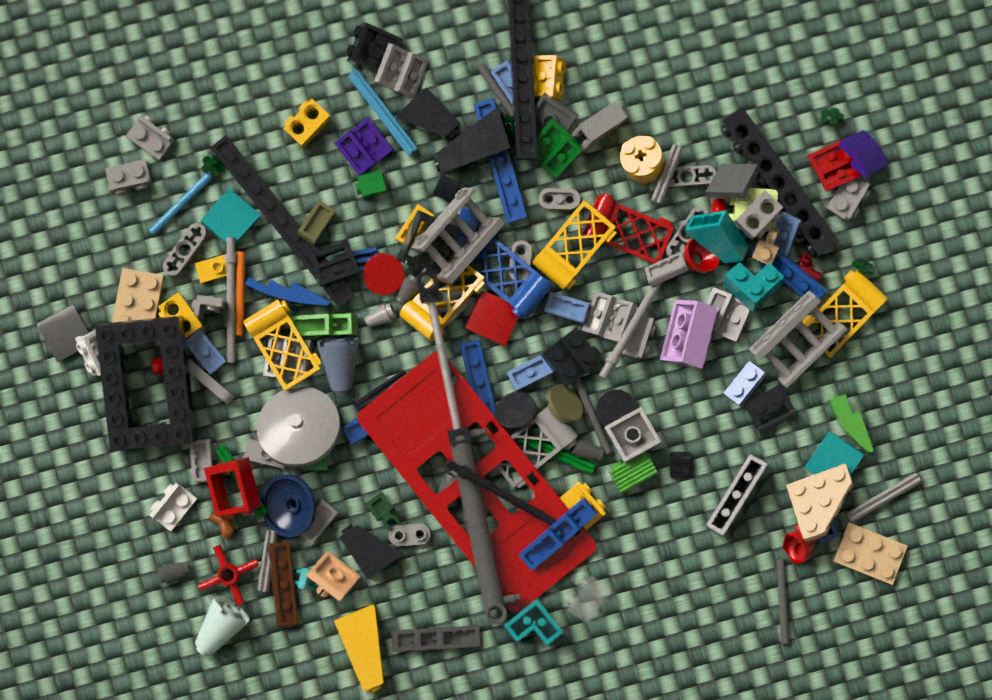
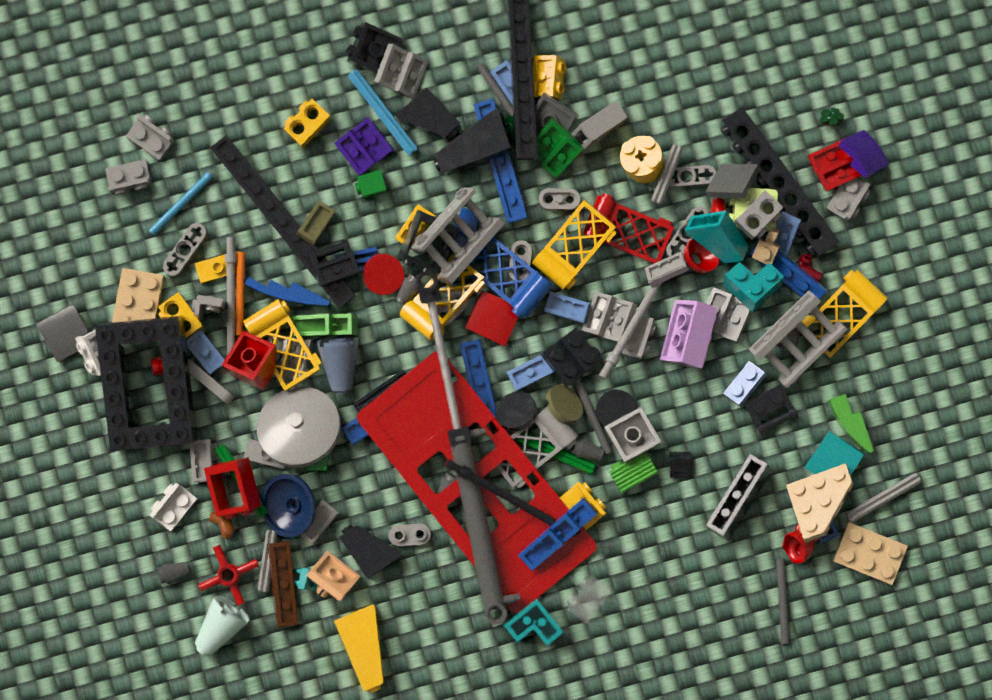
teal slope [200,188,261,245] -> none
dark green plant [202,155,225,177] -> none
light grey cone [364,303,397,328] -> none
dark green plate [366,492,401,531] -> none
dark grey slope [391,625,480,652] -> none
black slope [433,174,461,203] -> none
dark green plant [852,258,875,274] -> none
none -> red slope [221,330,277,390]

